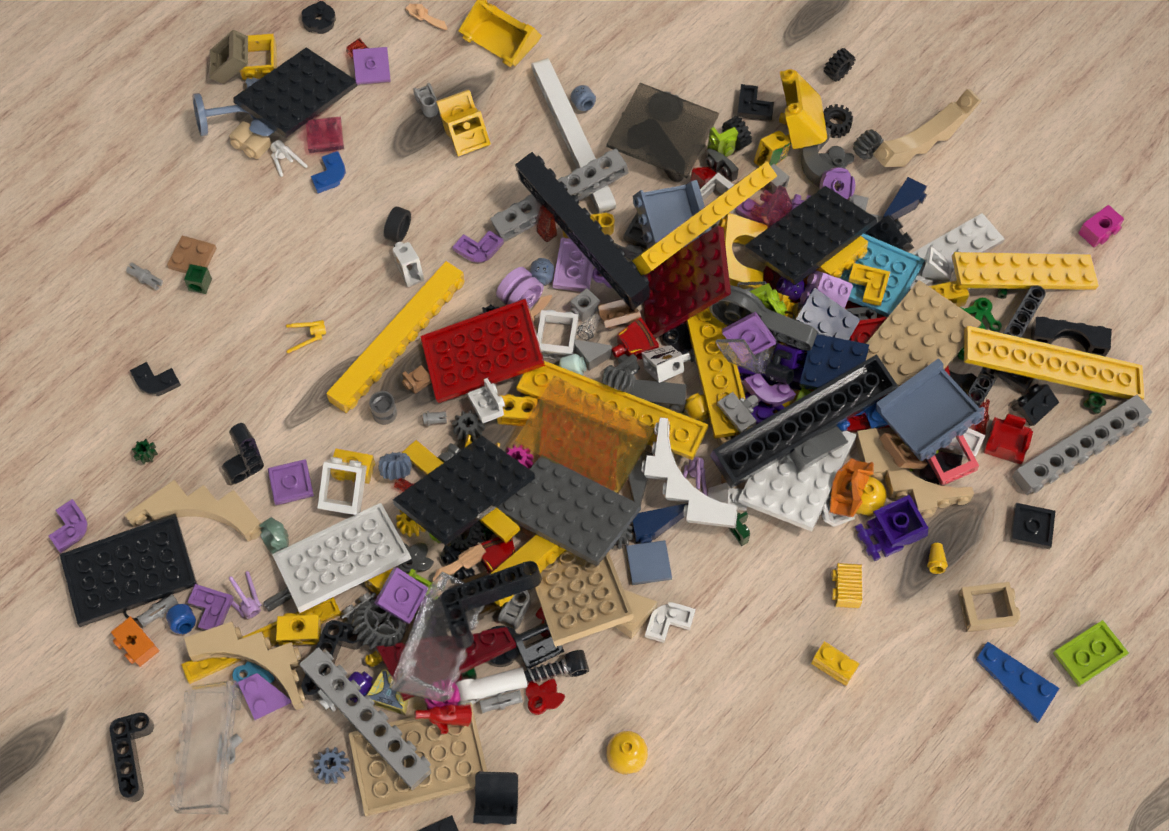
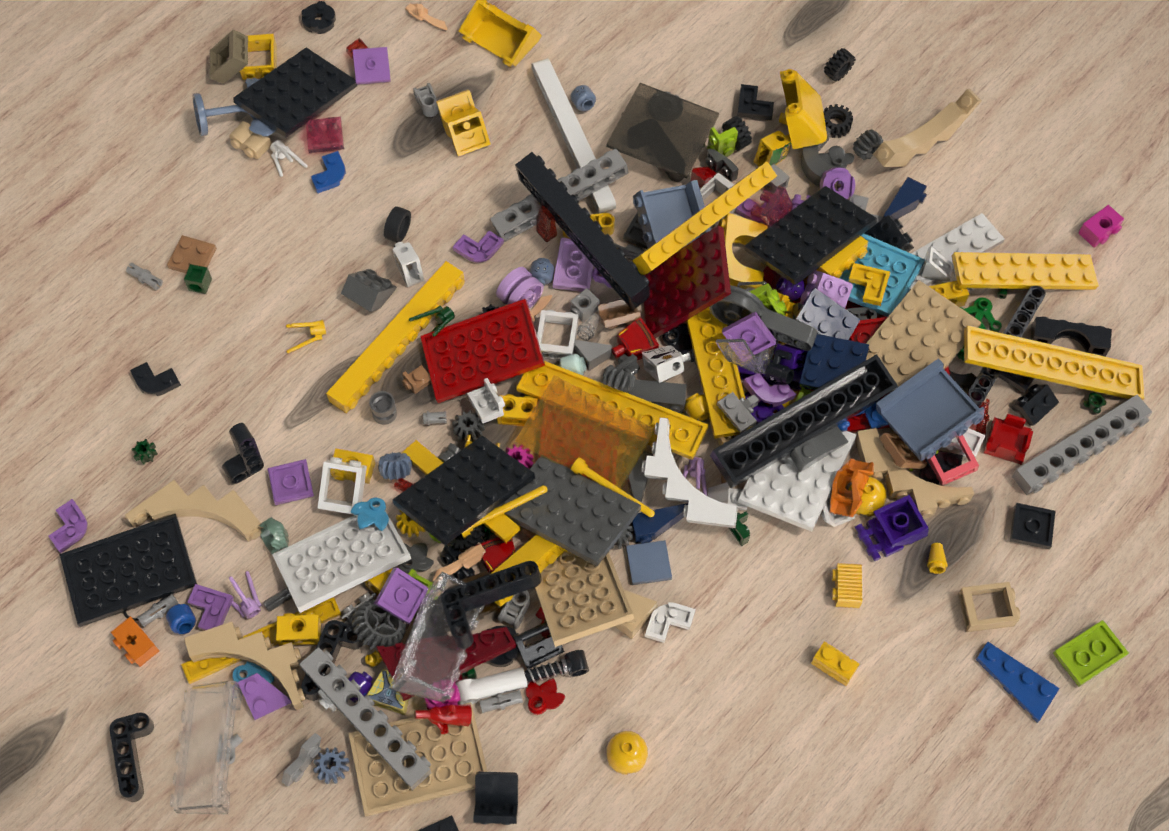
none -> light grey plate [282,733,322,787]
none -> dark grey slope [341,269,397,312]
none -> dark azure plate [351,497,389,531]
none -> dark green plant [408,306,455,337]
none -> yellow piece [462,485,548,537]
none -> yellow piece [571,457,655,517]

